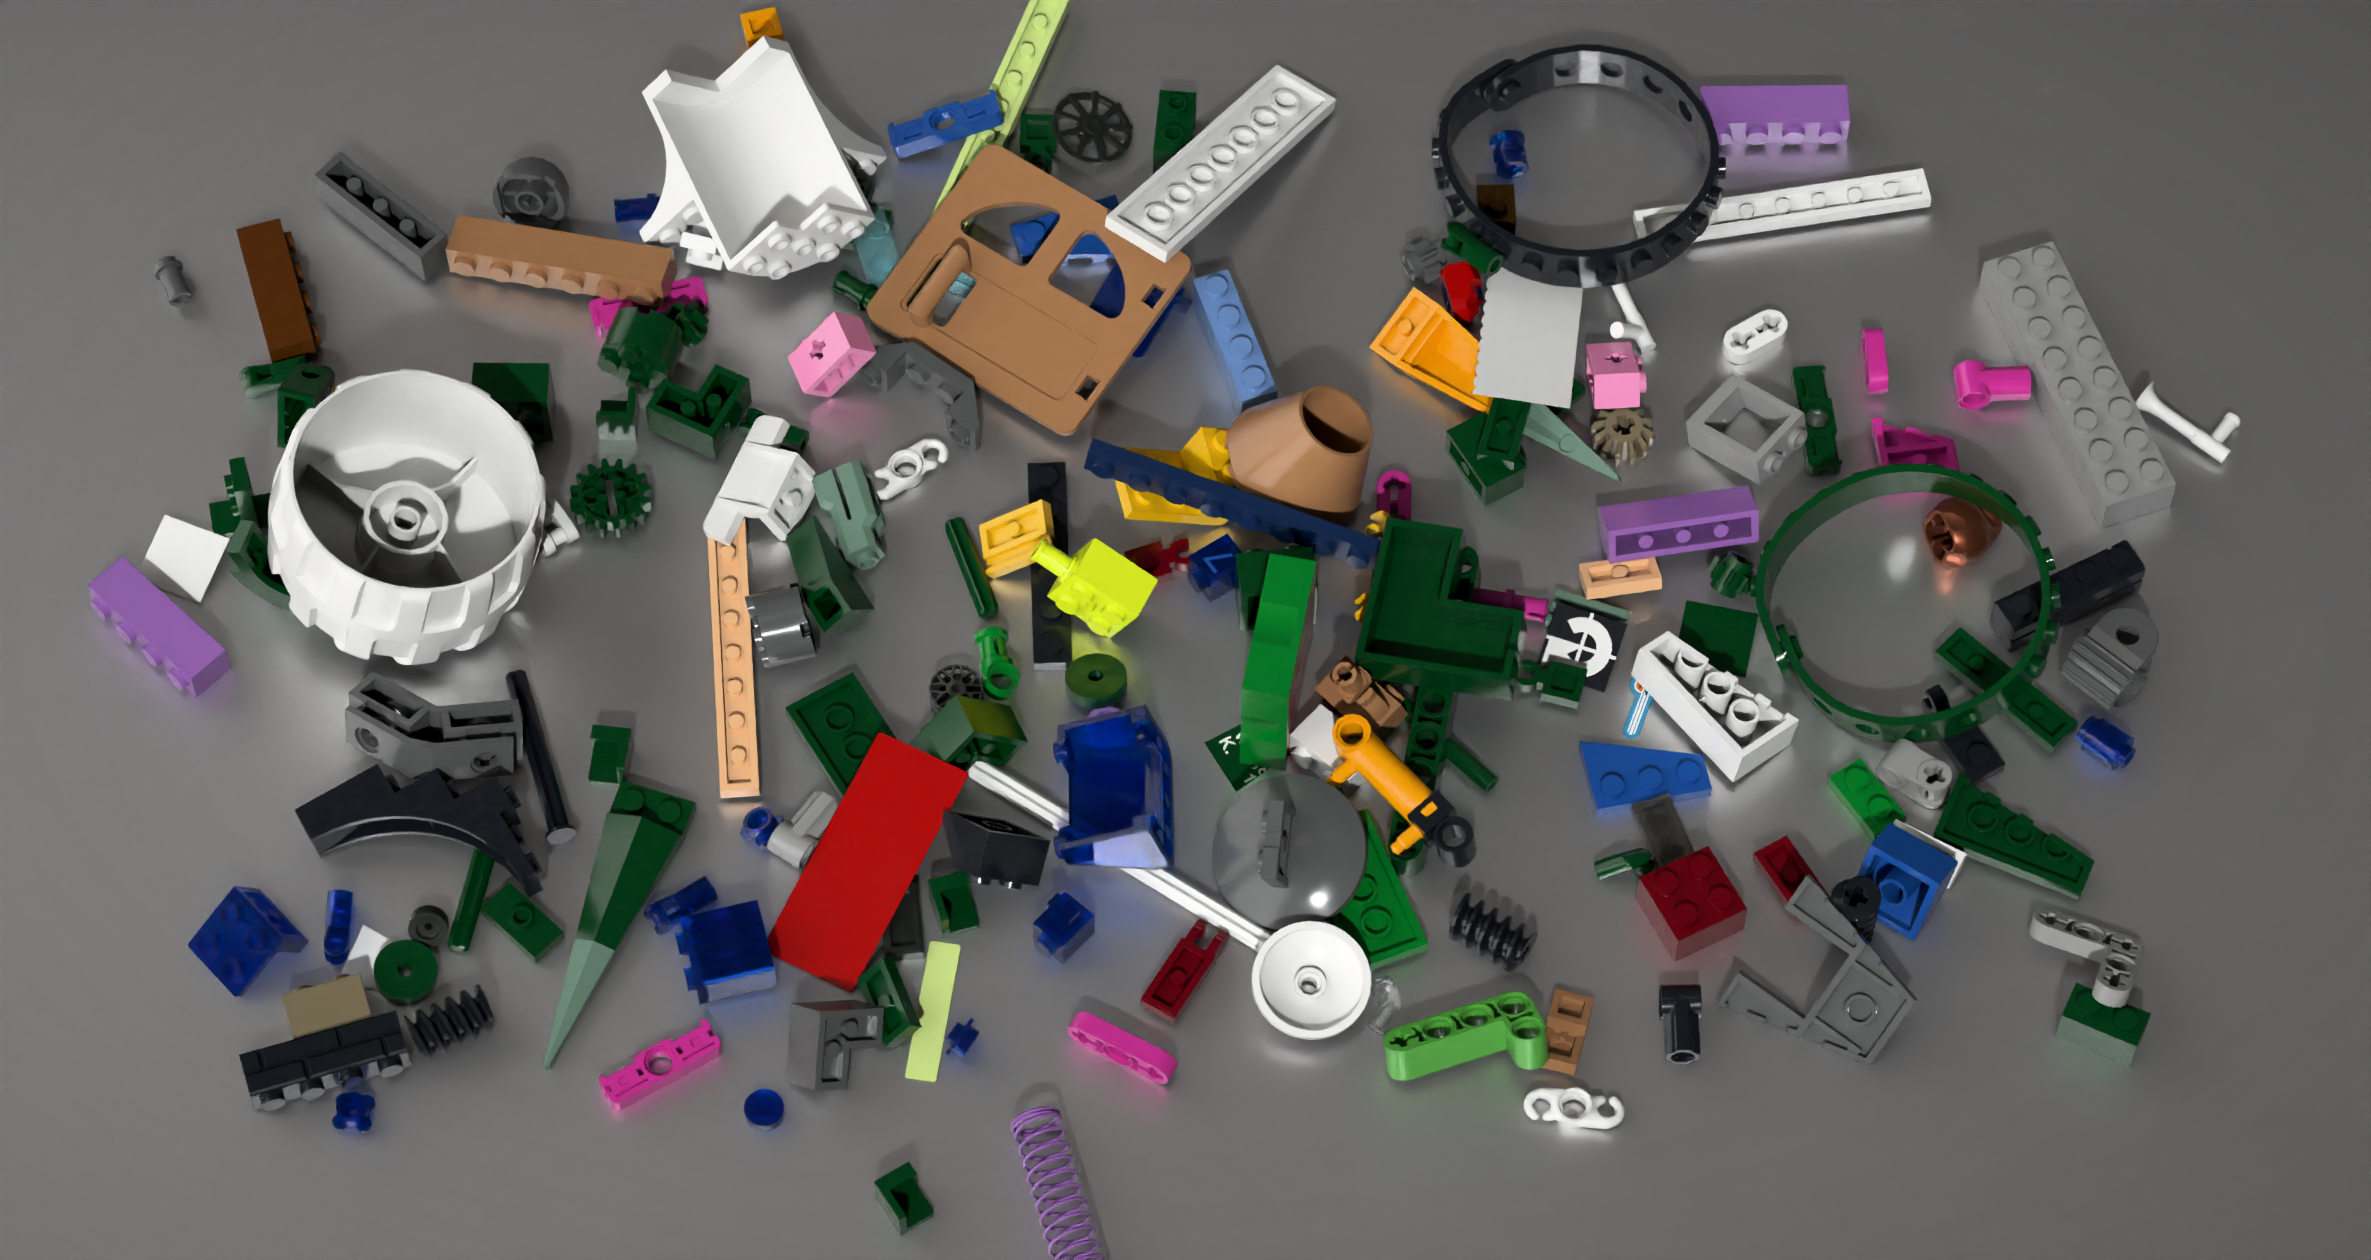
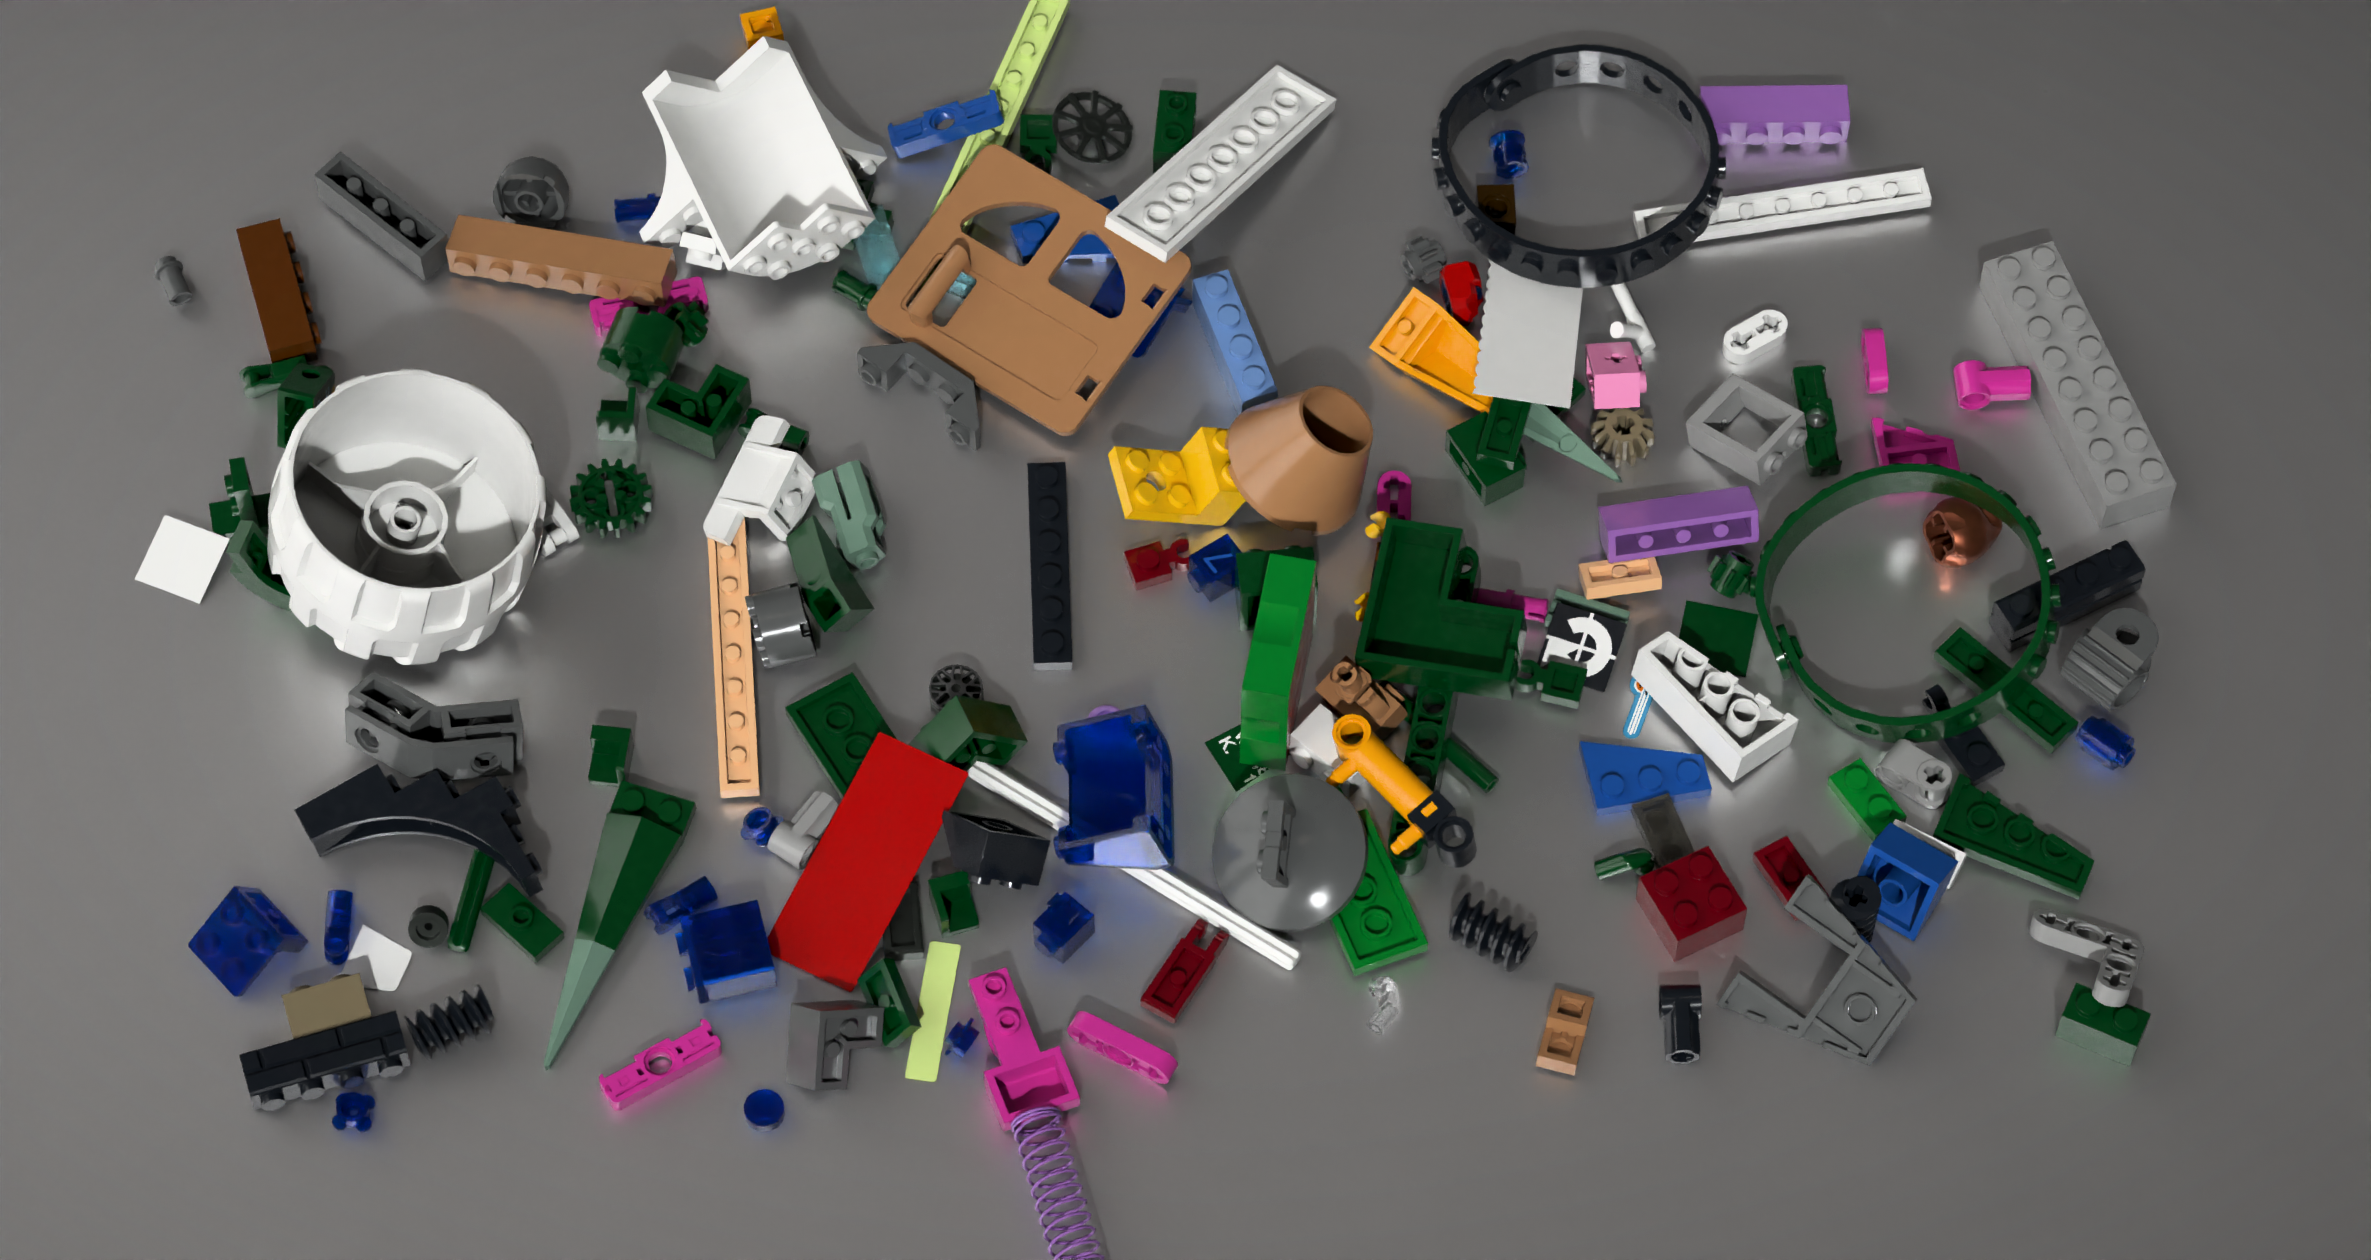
medium lavender brick [88,556,231,698] -> none
dark green piece [373,940,438,1005] -> none
dark green brick [472,363,556,444] -> none
black axle [506,669,577,845] -> none
bright pink brick [788,312,877,398] -> none
white piece [871,438,949,500] -> none
dark green panel [874,1162,934,1235] -> none
dark green axle [945,517,999,619] -> none
green connector [974,627,1020,701] -> none
yellow plate [979,499,1055,579] -> none
neon yellow brick [1030,537,1158,638] -> none
dark green piece [1065,653,1127,709] -> none
dark blue plate [1084,438,1382,571] -> none
white dish [1251,921,1371,1040] -> none
bright green beam [1383,991,1549,1081] -> none
dark green bar [1440,221,1504,277] -> none
white piece [1523,1087,1625,1129] -> none
white piece [2135,381,2241,464] -> none
none -> dark pink plate [969,967,1080,1132]

